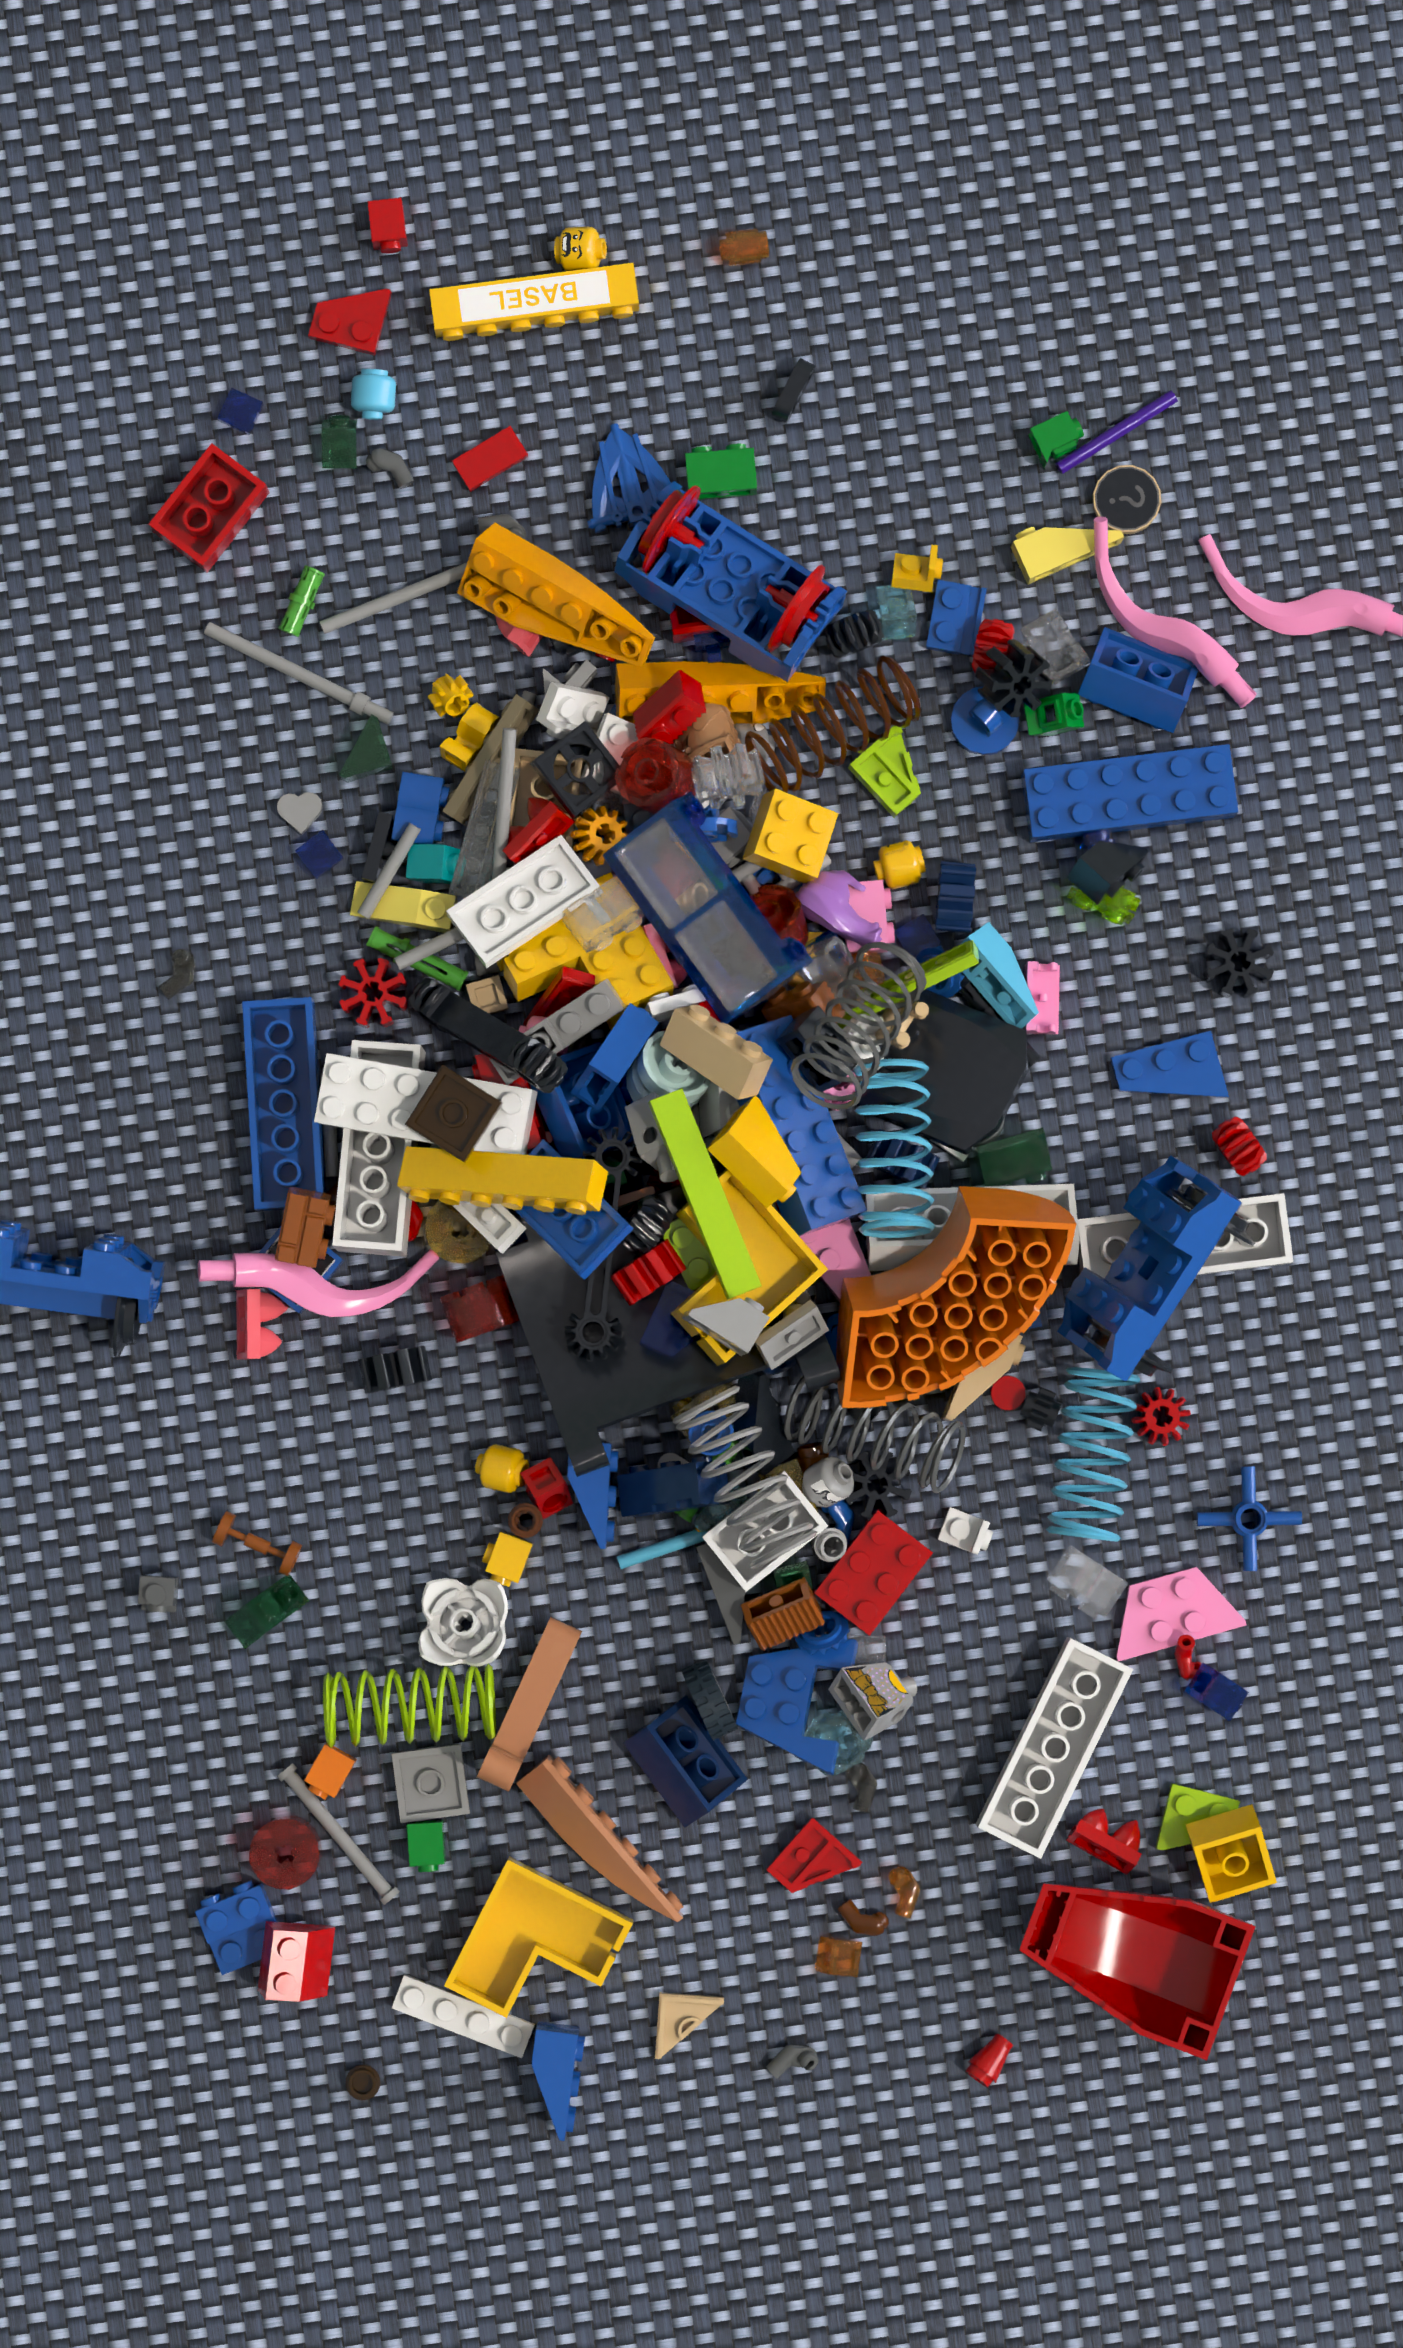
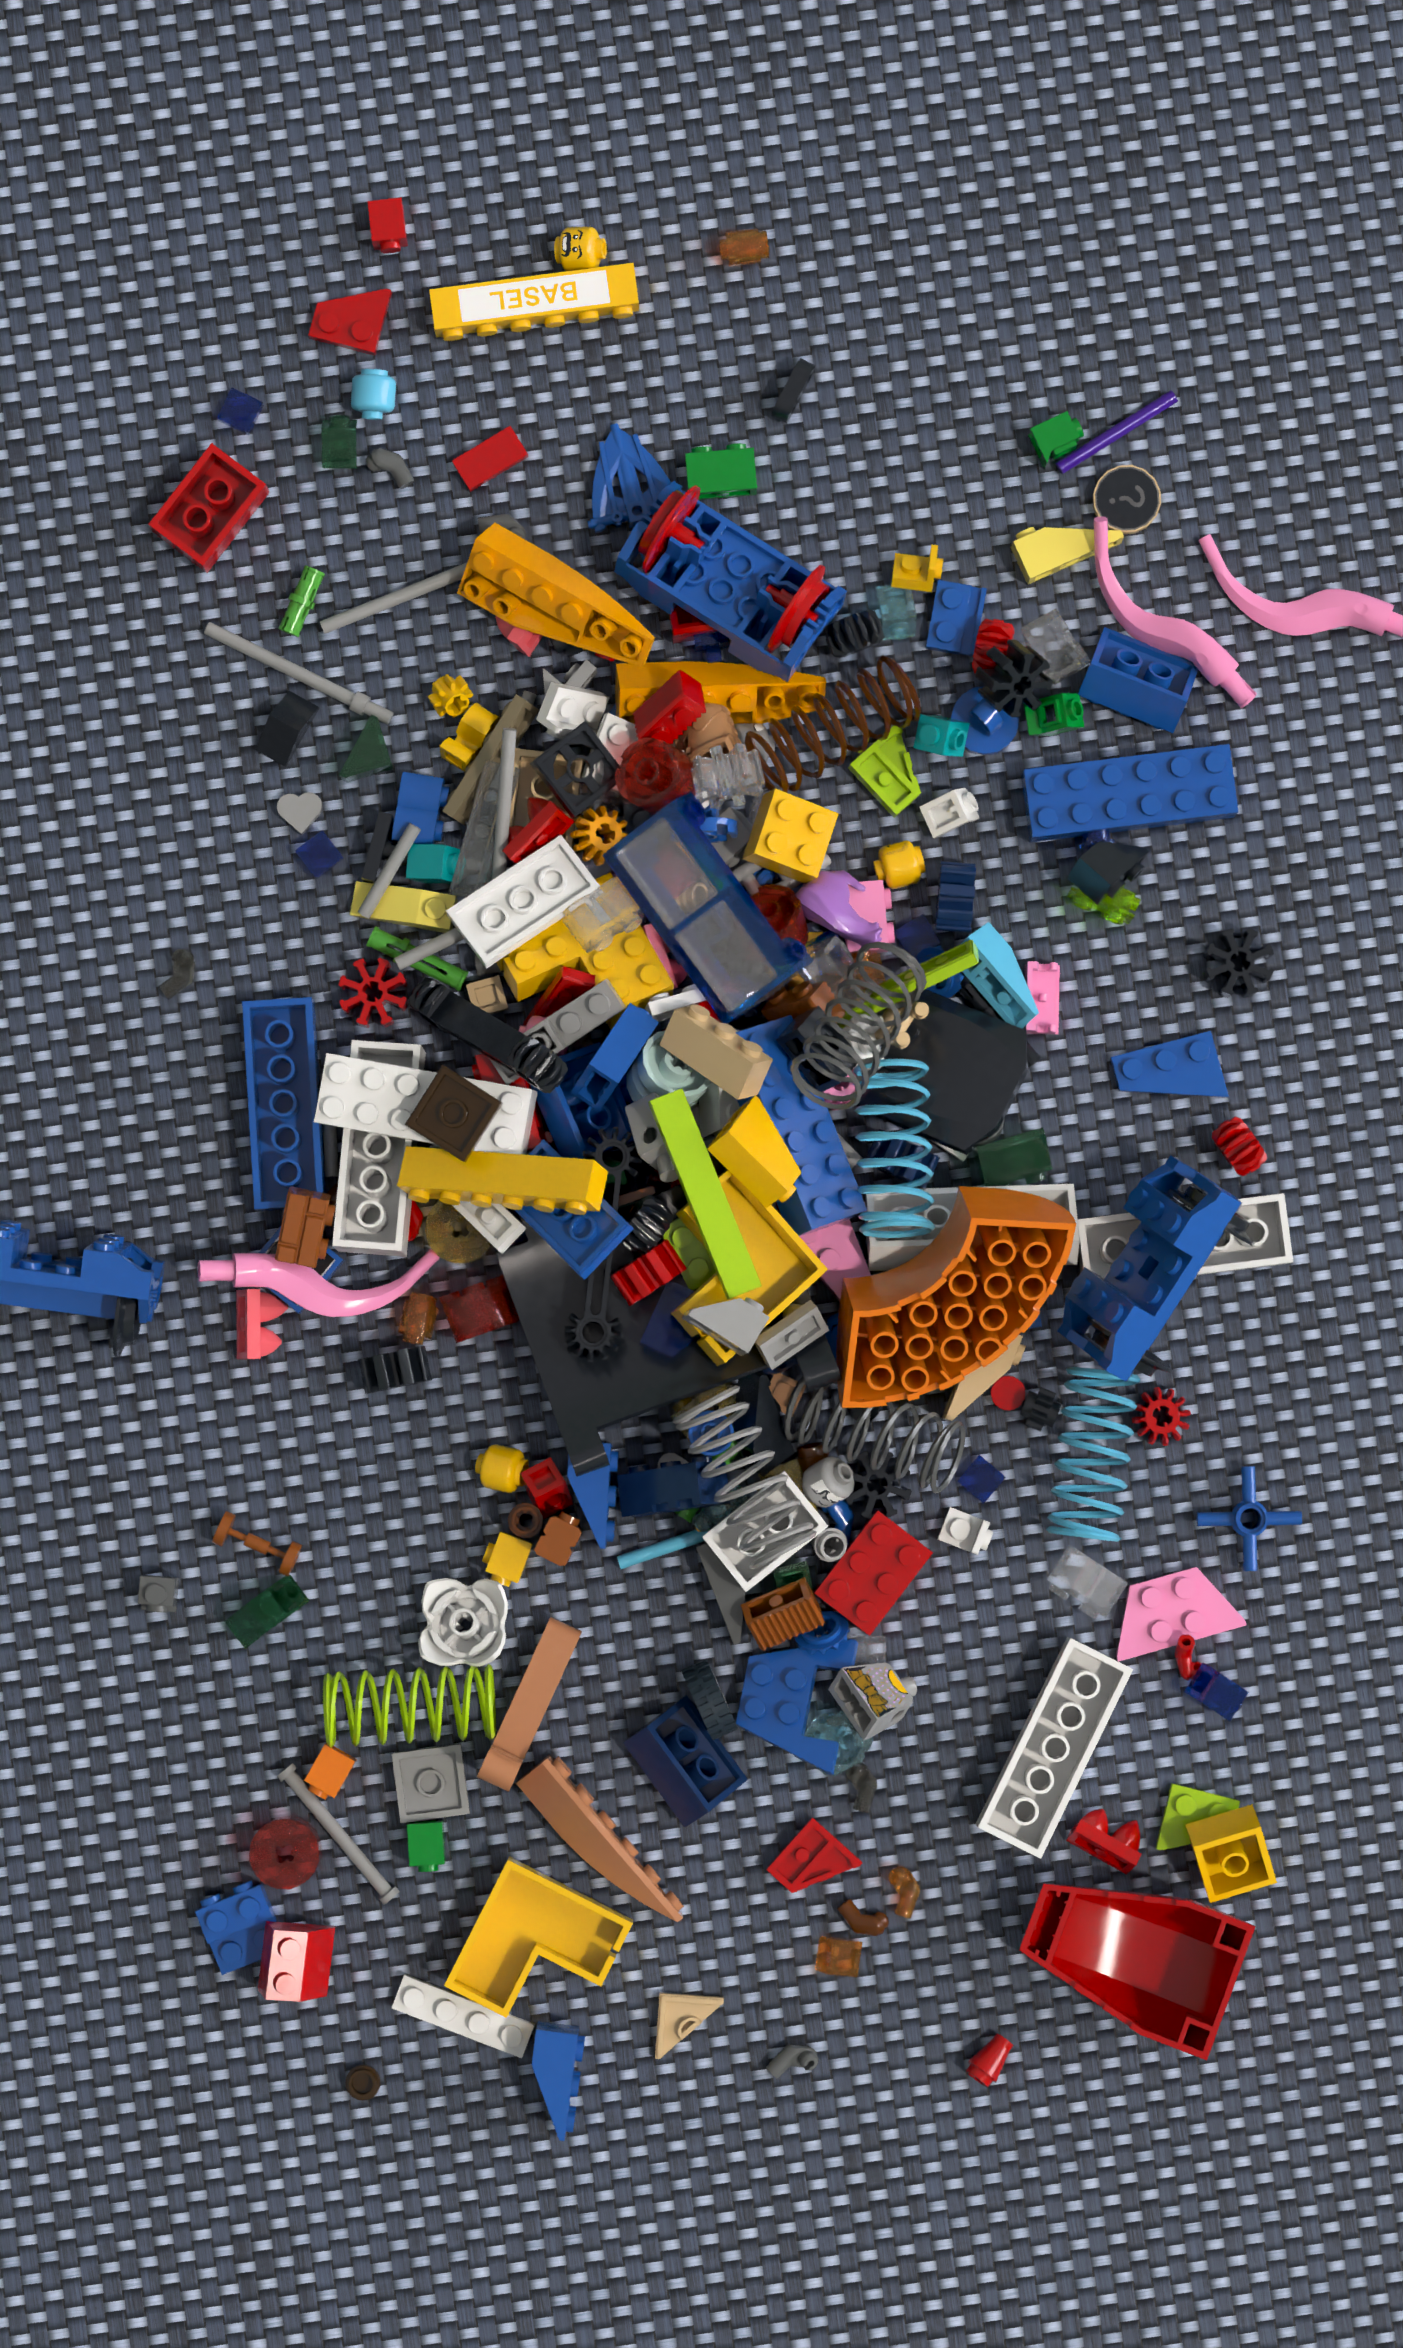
none -> black slope [255,691,319,767]
none -> clear orange brick [398,1292,439,1345]
none -> dark orange brick [534,1511,583,1566]
none -> medium nougat plate [769,1373,807,1416]
none -> teal brick [913,714,970,757]
none -> white bracket [919,788,979,838]
none -> clear blue tile [957,1455,1006,1504]

